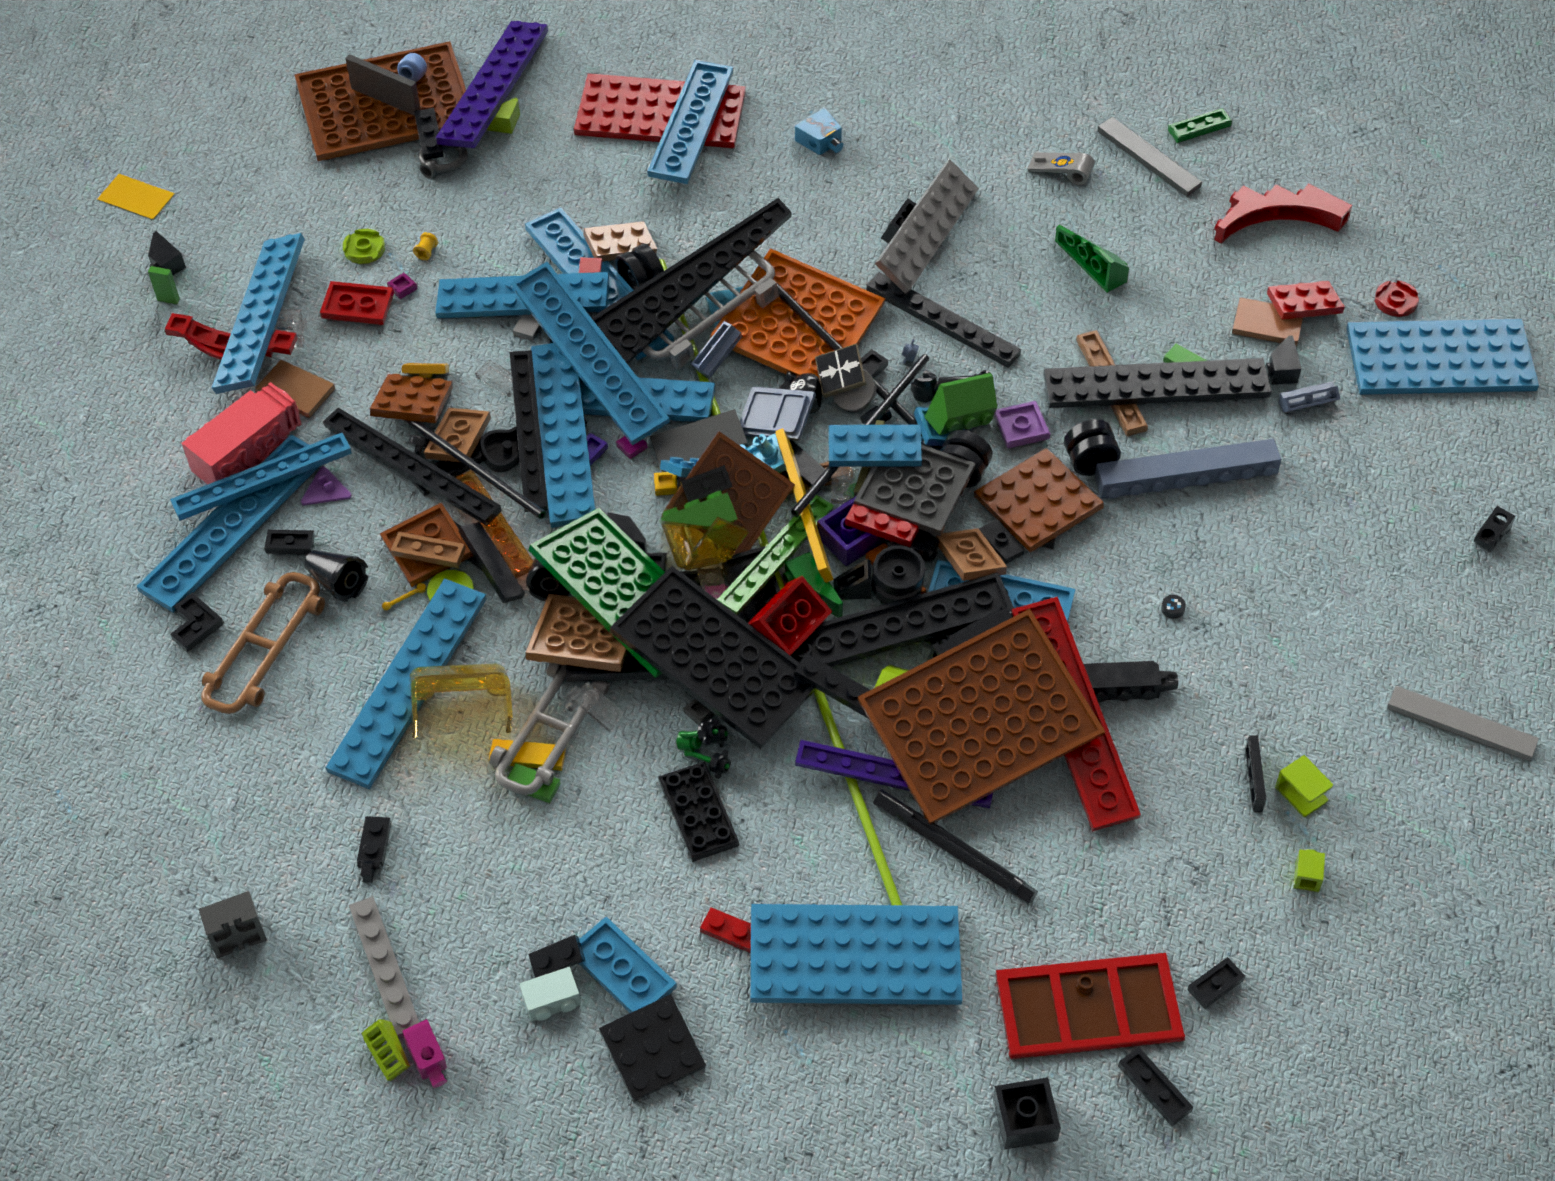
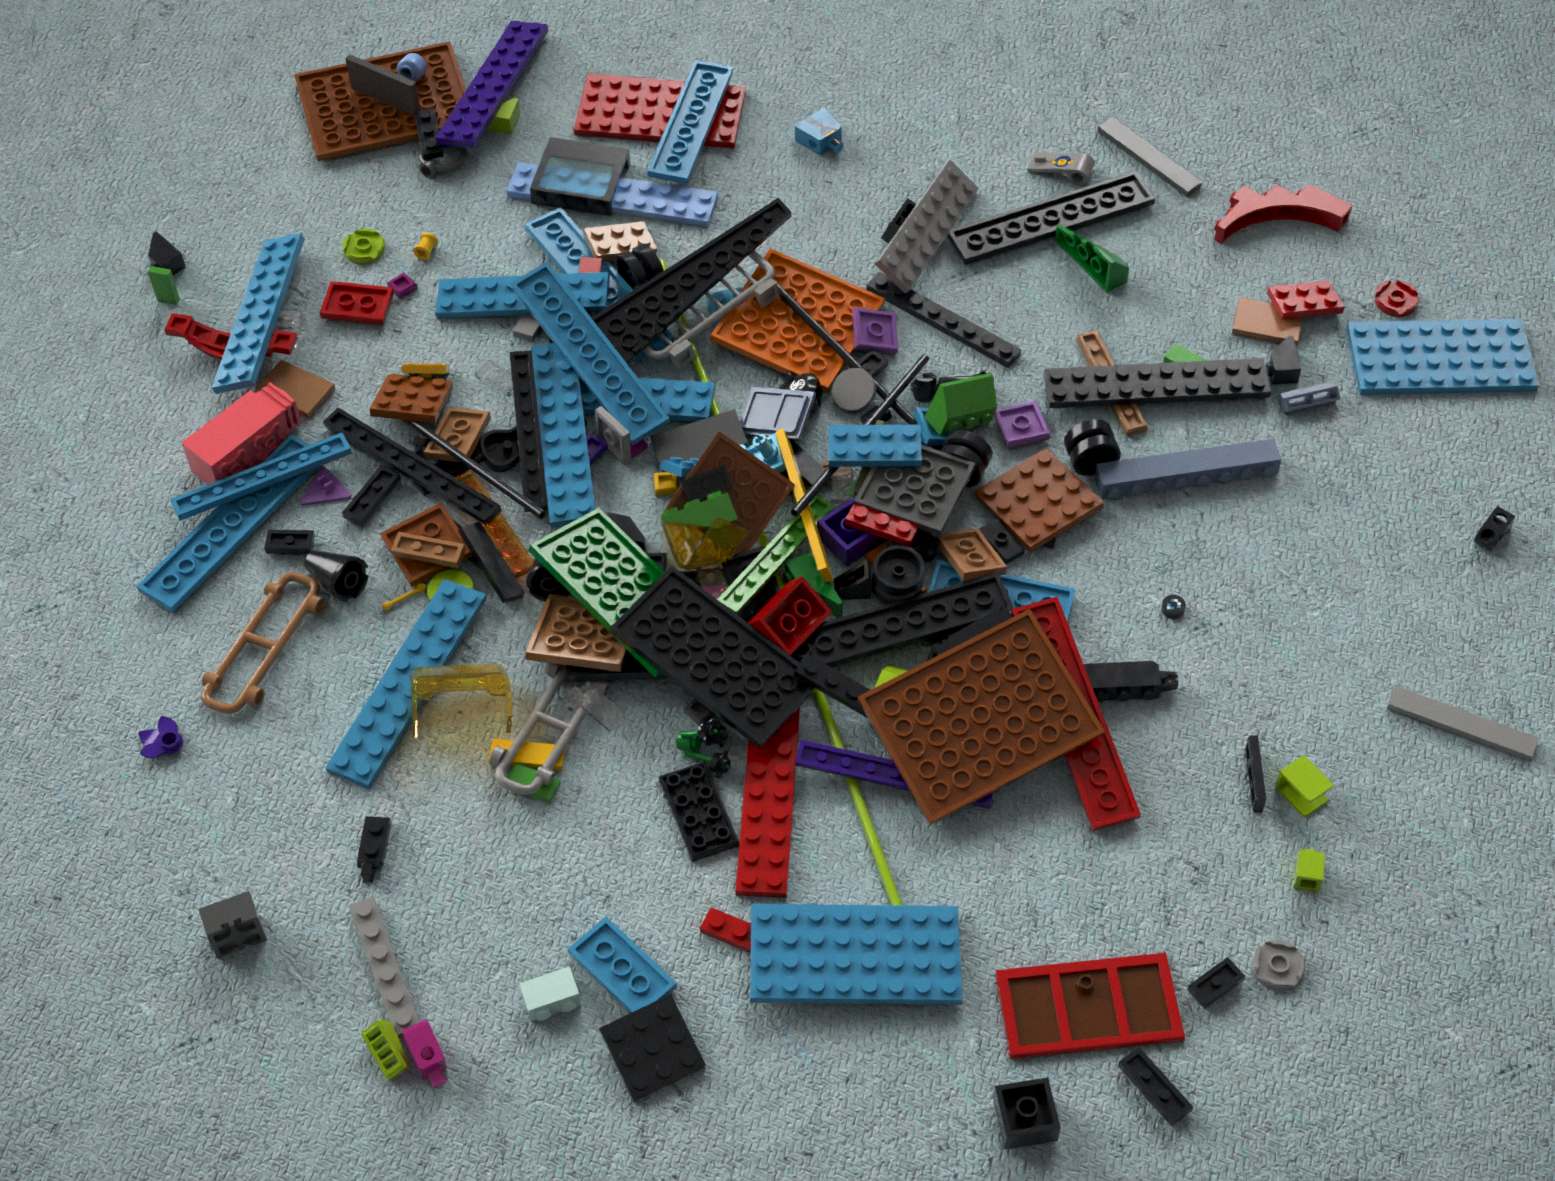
yellow sticker [97,174,175,219] -> none
black plate [170,593,224,653] -> none
black plate [528,935,586,978] -> none
sand blue piece [691,321,743,379] -> none
black tile [815,343,867,398] -> none
black piece [873,789,1038,903] -> none
sand blue plate [901,339,919,364] -> none
green tile [1168,108,1232,143] -> none
none -> dark purple plate [138,716,184,758]
none -> black plate [342,465,401,526]
none -> light blue plate [507,162,718,227]
none -> black panel [530,137,631,216]
none -> light grey tile [595,406,631,465]
none -> red plate [735,707,800,898]
none -> medium lavender plate [852,307,898,354]
none -> black plate [947,171,1155,265]
none -> light grey tile [1252,940,1305,991]

